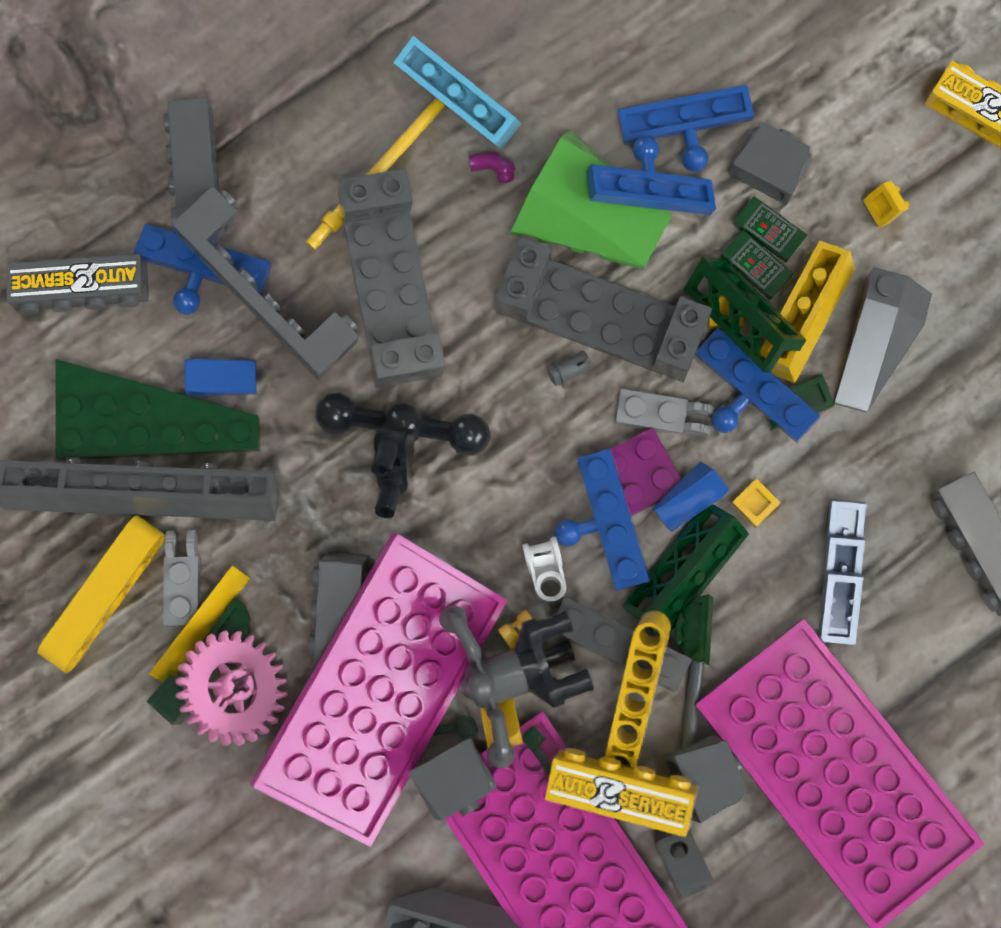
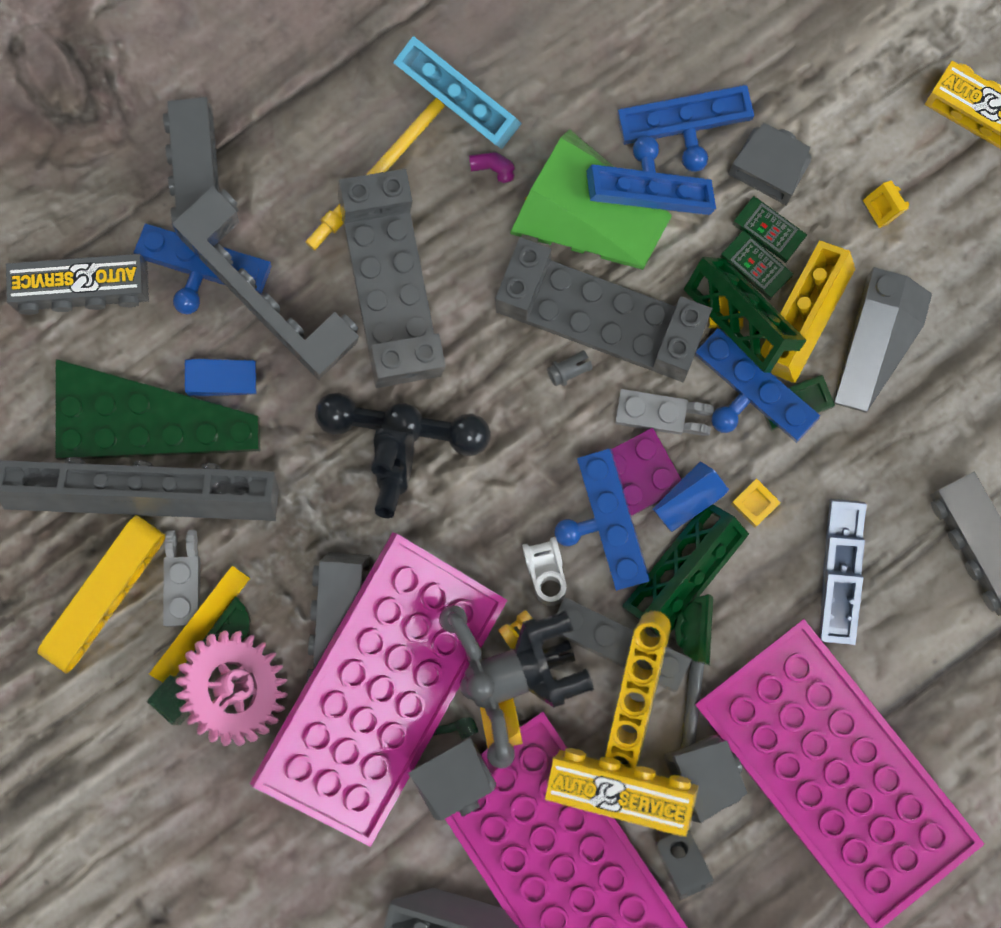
clear green hand [522,726,552,777] -> none

